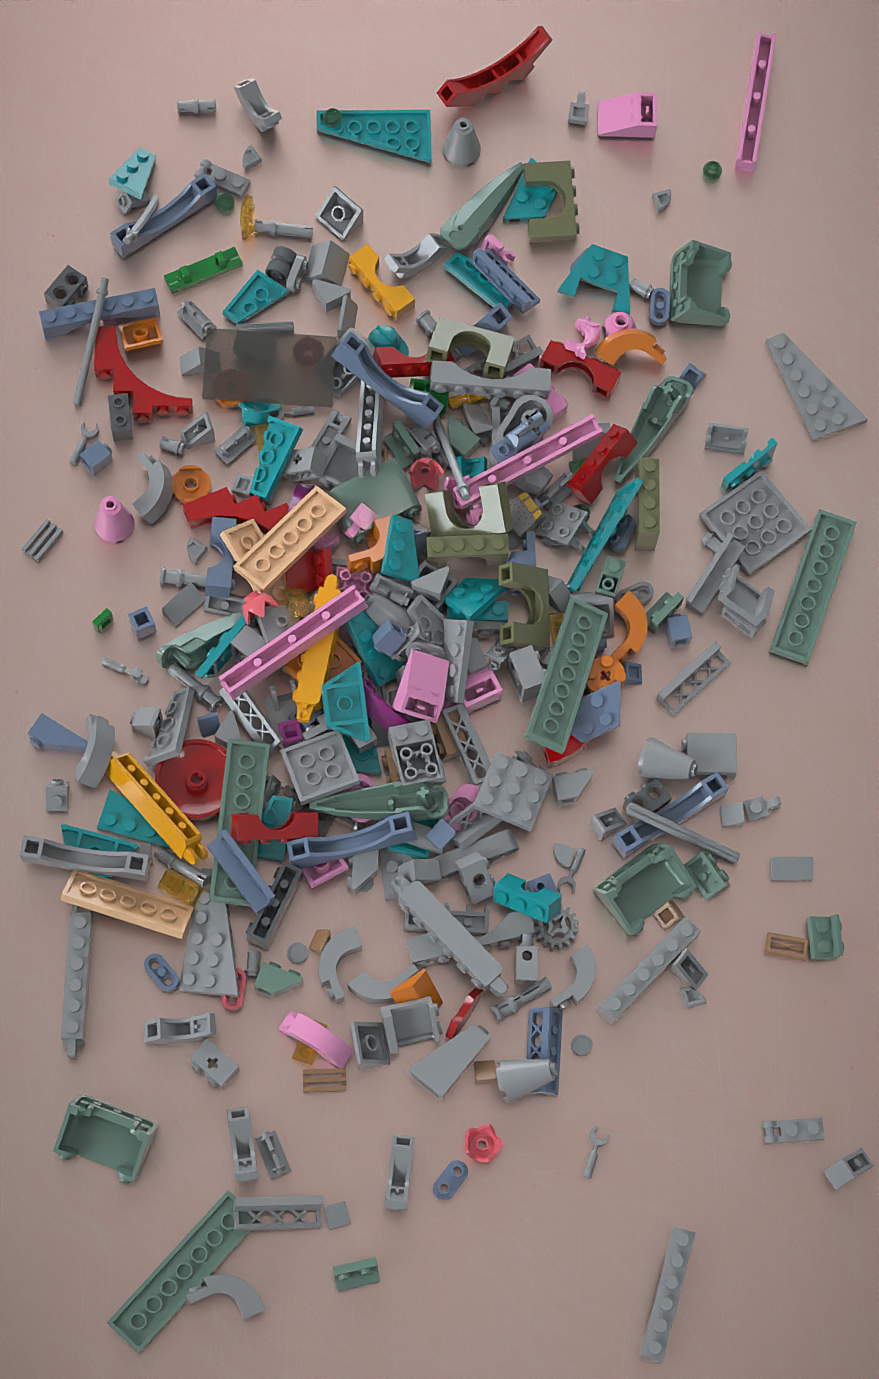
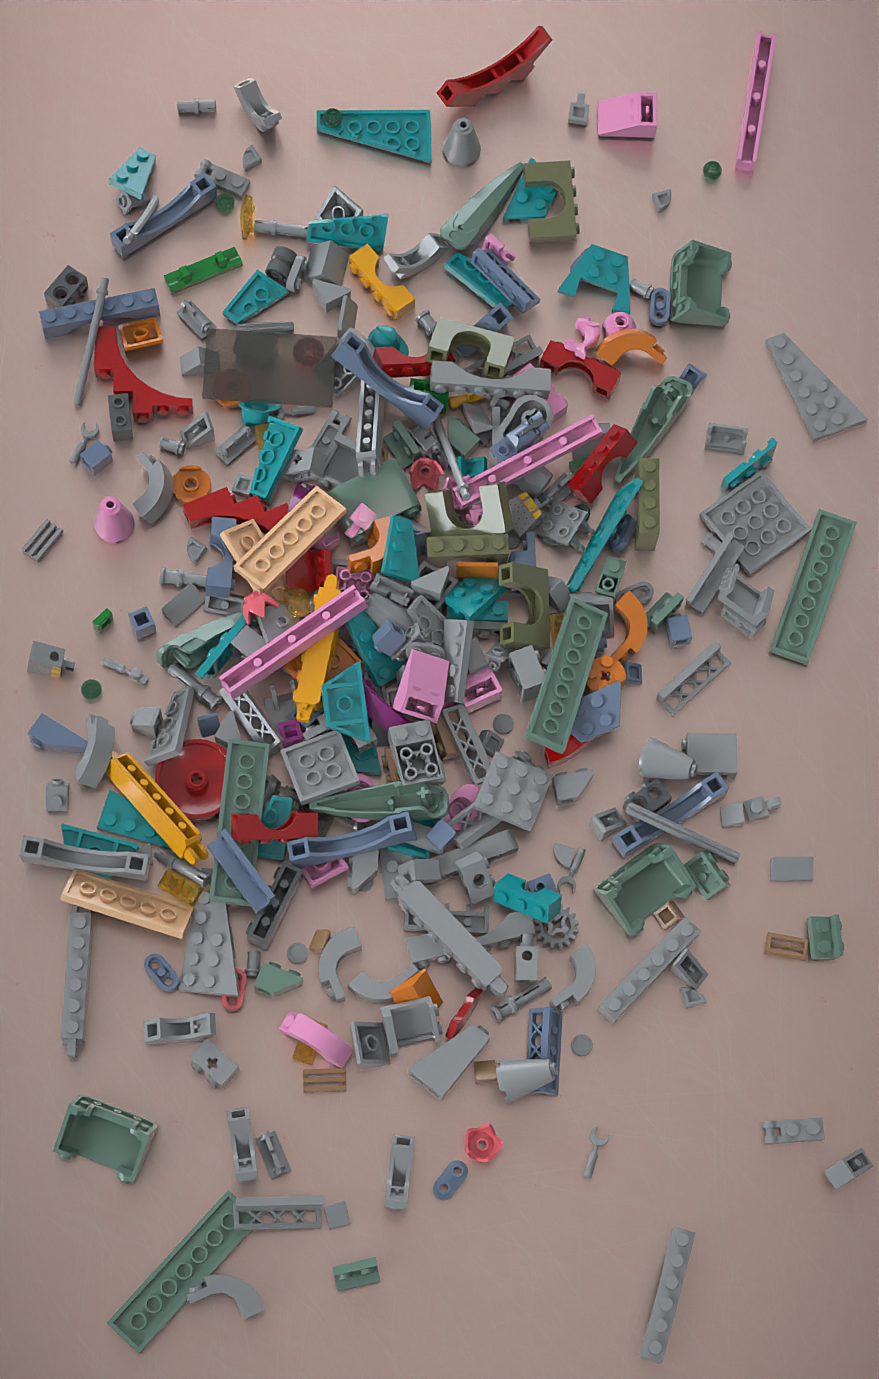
none -> light grey torso [27,641,76,677]
none -> clear green plate [81,679,102,700]
none -> teal wing [306,214,389,252]
none -> orange slope [456,562,498,578]
none -> light grey slope [479,730,504,757]
none -> light grey piece [493,714,514,734]

